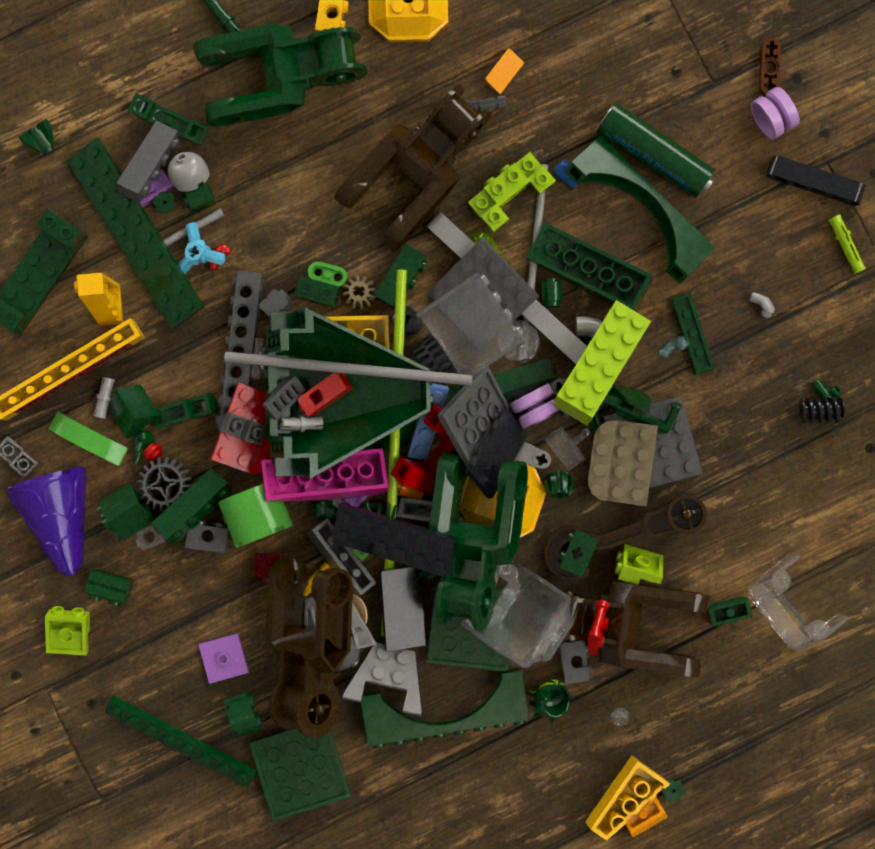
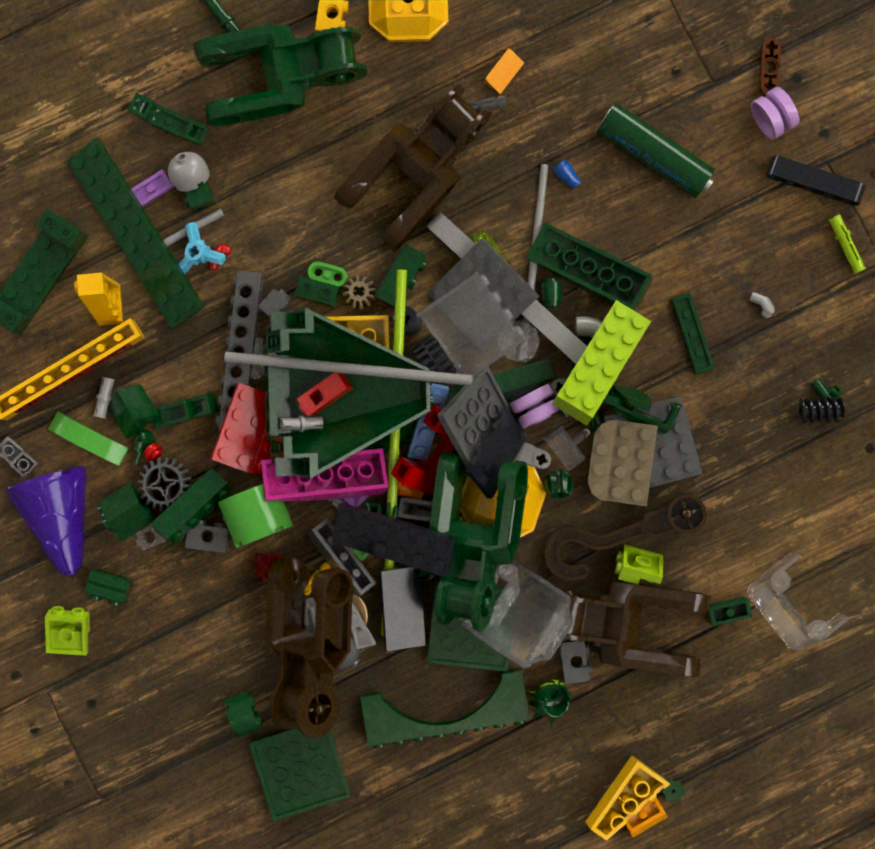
dark green brick [18,119,56,155] -> none
dark green plate [105,695,257,788] -> none
dark grey brick [116,121,180,203] -> none
dark green plant [152,191,176,214] -> none
medium lavender plate [199,633,249,684] -> none
dark grey slope [220,412,266,446] -> none
dark grey slope [263,376,306,420] -> none
dark green piece [312,500,337,521] -> none
light grey wing [342,643,422,716] -> none
lime bracket [468,152,556,233] -> none
dark green brick [558,529,599,577] -> none
dark green arch [564,135,715,284] -> none
red plate [588,600,609,655] -> none
clear plate [610,708,630,726] -> none
clear light blue arm [659,336,689,358] -> none

